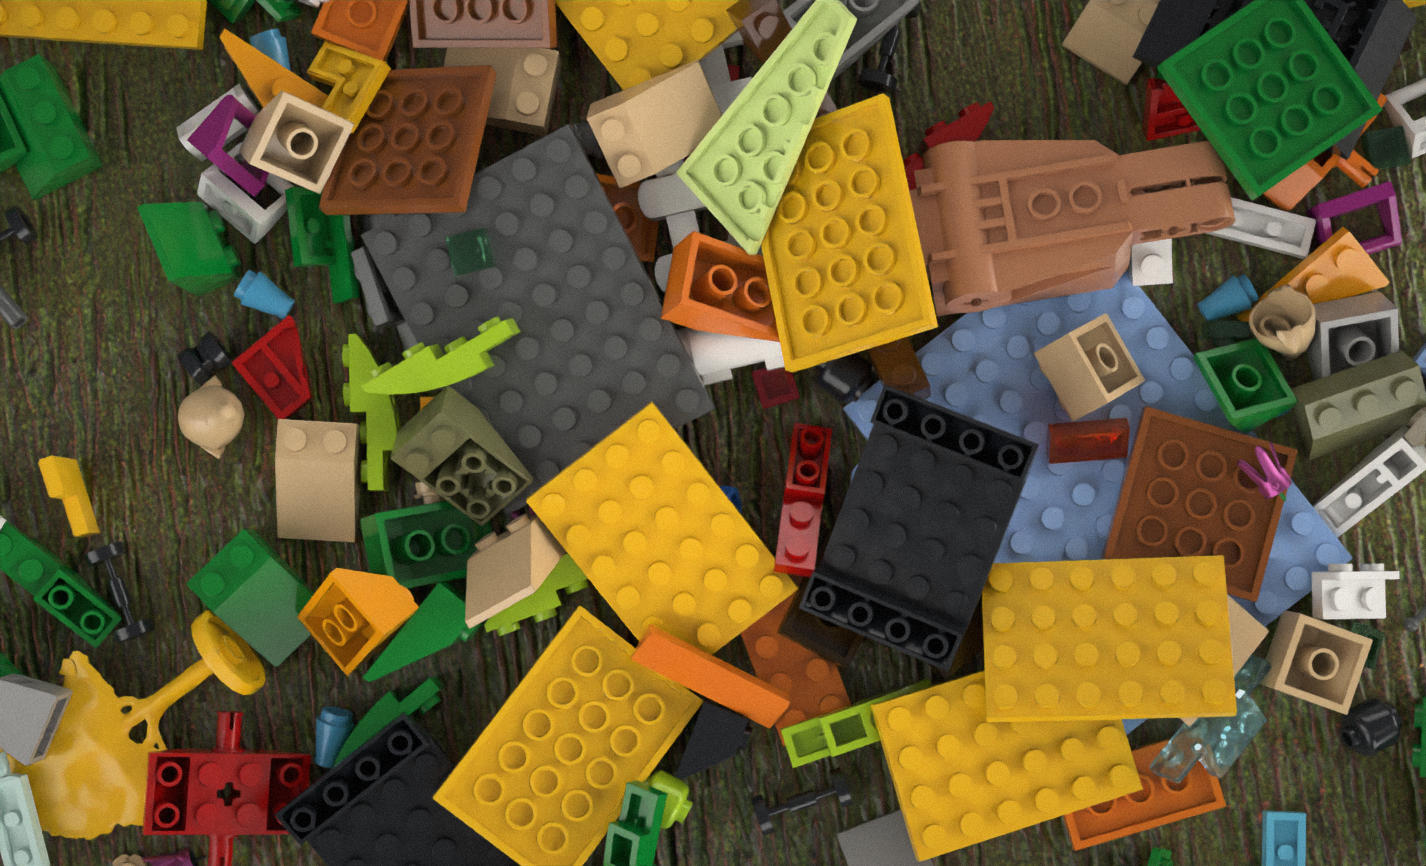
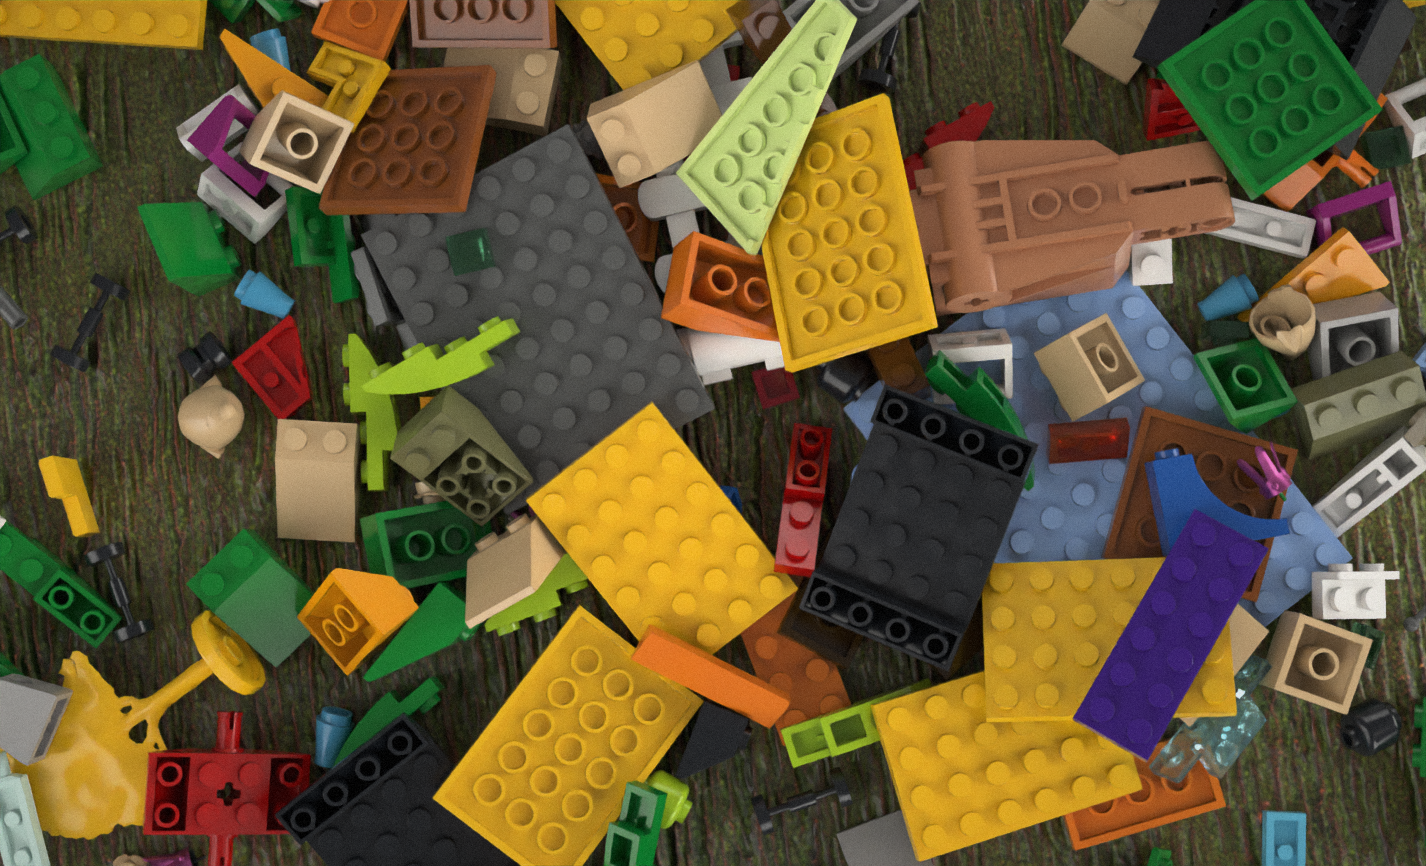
none -> black wheel [50,272,130,373]
none -> green slope [925,350,1035,491]
none -> white tile [928,328,1013,405]
none -> dark purple plate [1073,509,1269,763]
none -> blue arch [1144,448,1290,556]

